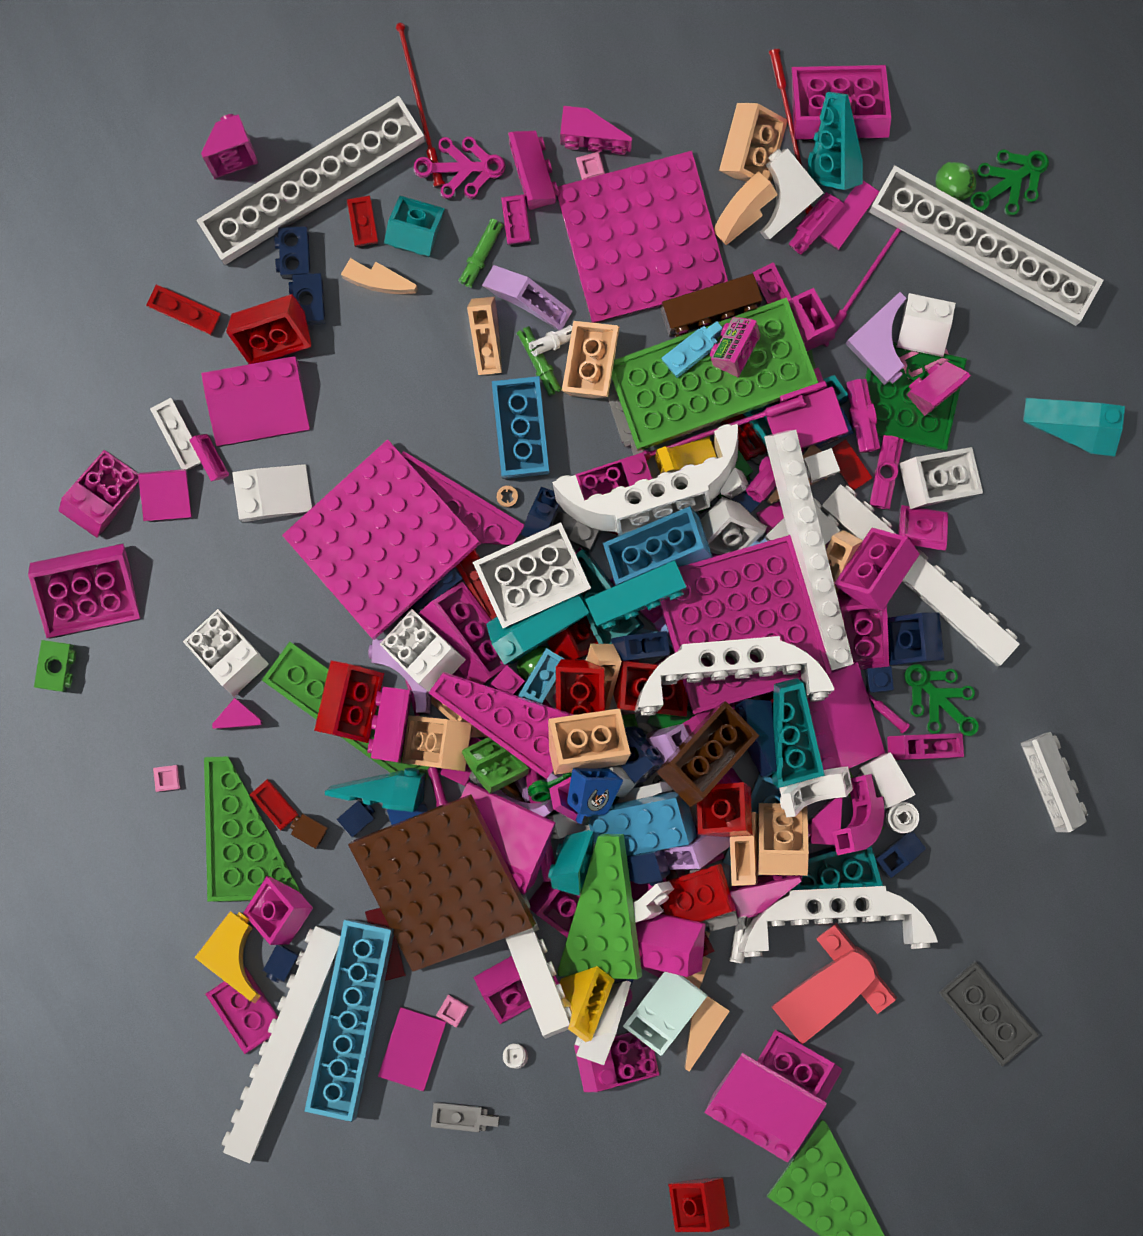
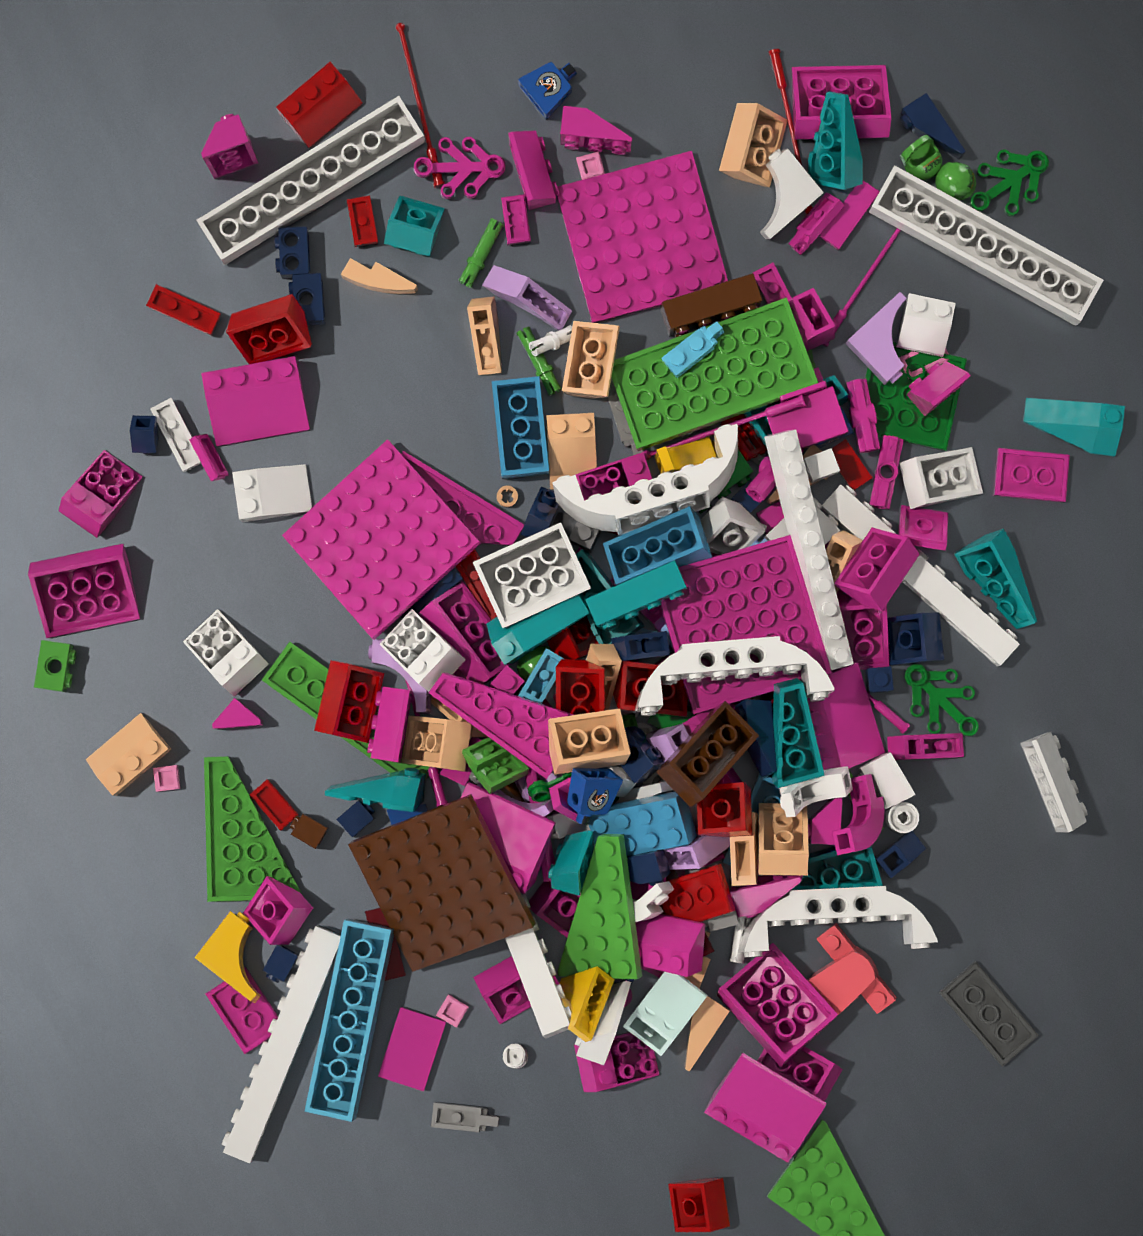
dark pink tile [138,469,192,521] -> none
dark pink slope [710,317,760,378] -> none
light nougat slope [714,172,778,245] -> none
white slope [720,468,749,499] -> none
none -> light nougat slope [86,713,172,796]
none -> dark blue brick [130,415,159,454]
none -> red slope [276,61,363,149]
none -> blue torso [518,62,577,120]
none -> light nougat slope [546,413,597,490]
none -> dark pink slope [717,943,838,1068]
none -> dark blue slope [900,93,966,159]
none -> bright green helmet [900,134,942,180]
none -> teal wedge [954,528,1037,629]
none -> dark pink tile [994,448,1070,503]

